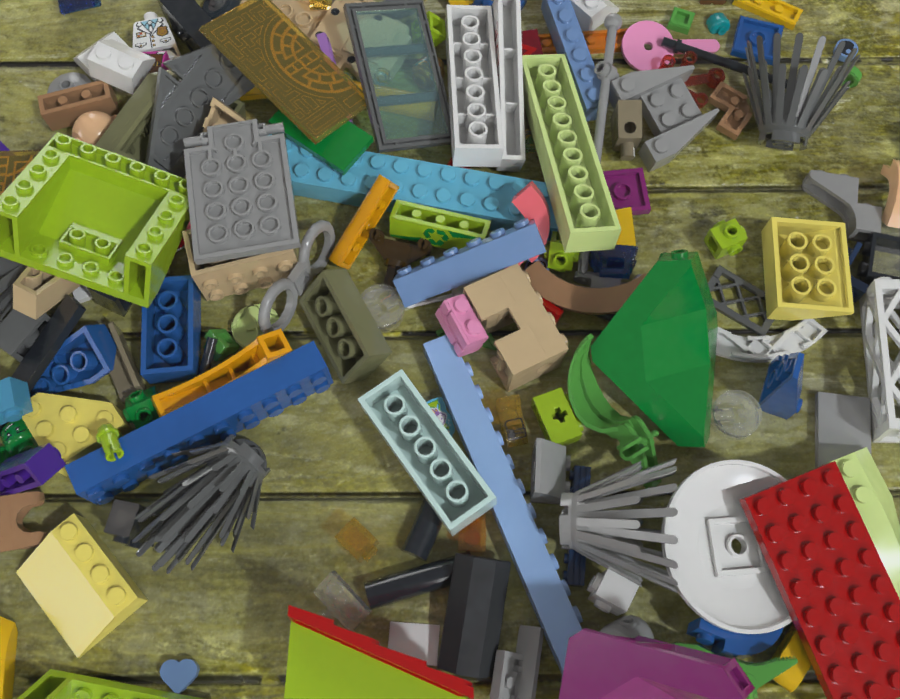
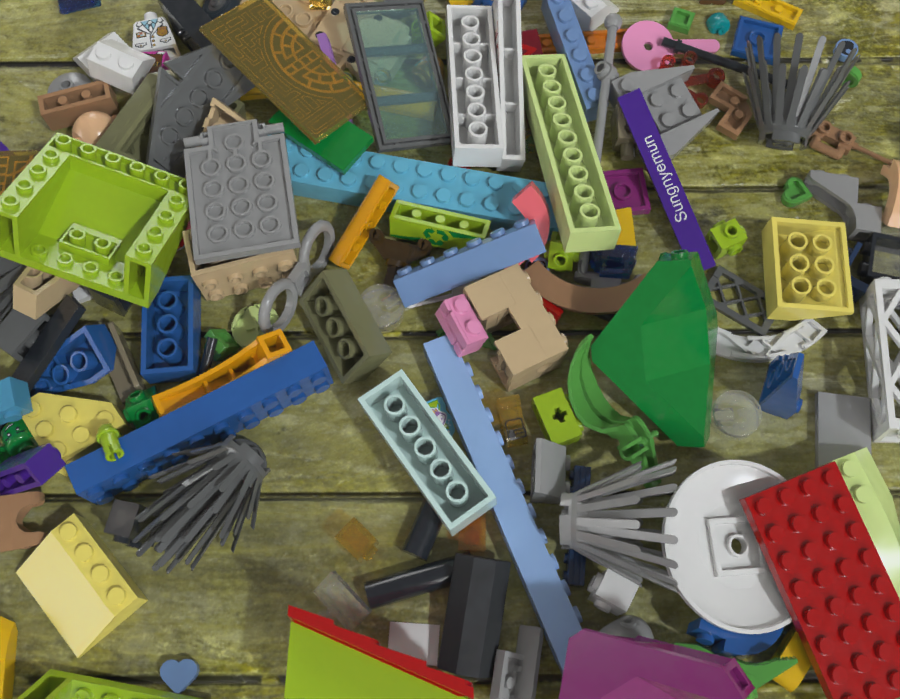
none -> dark purple tile [617,88,716,271]
none -> bright green tile [781,177,813,207]
none -> medium nougat piece [809,120,893,166]

